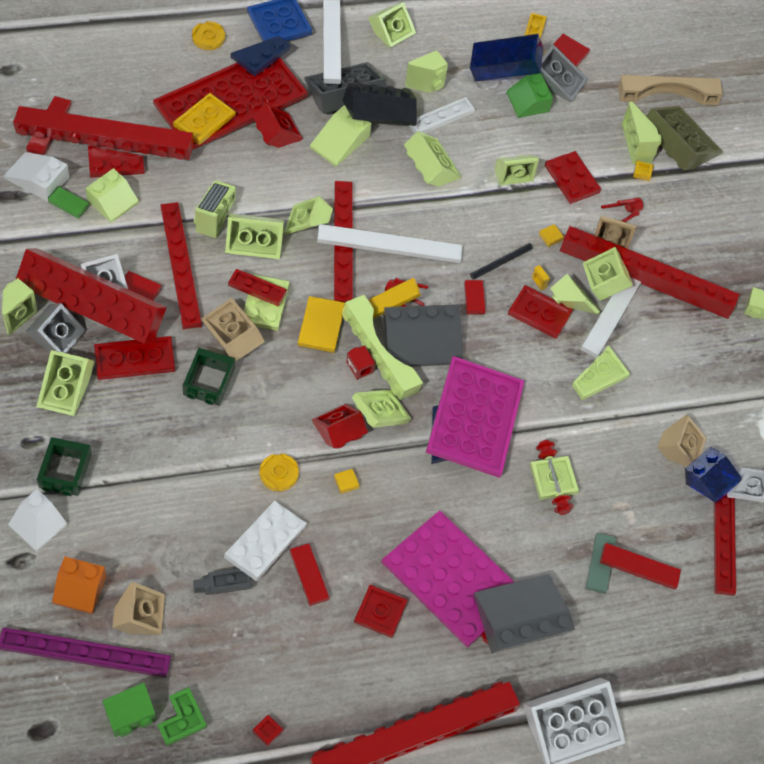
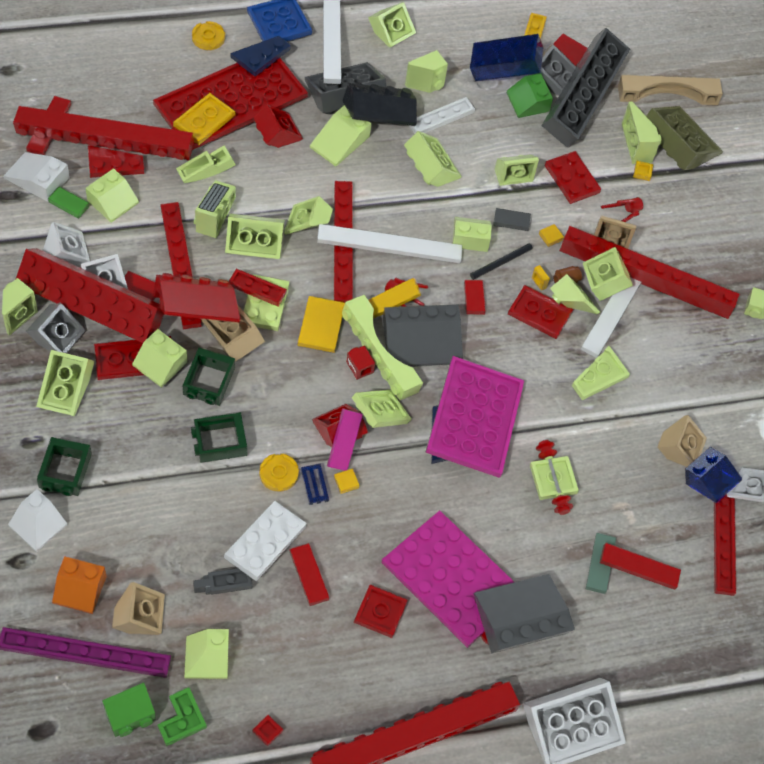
none -> white slope [43,222,90,266]
none -> yellowish green slope [132,329,187,388]
none -> red piece [153,273,240,322]
none -> yellowish green slope [176,145,236,183]
none -> yellowish green slope [184,629,229,679]
none -> dark green window [191,412,247,463]
none -> clear blue tile [301,464,329,505]
none -> dark pink tile [327,409,363,471]
none -> yellowish green slope [452,217,492,252]
none -> dark grey tile [493,208,531,231]
none -> dark grey brick [541,28,630,147]
none -> dark orange brick [553,266,582,283]

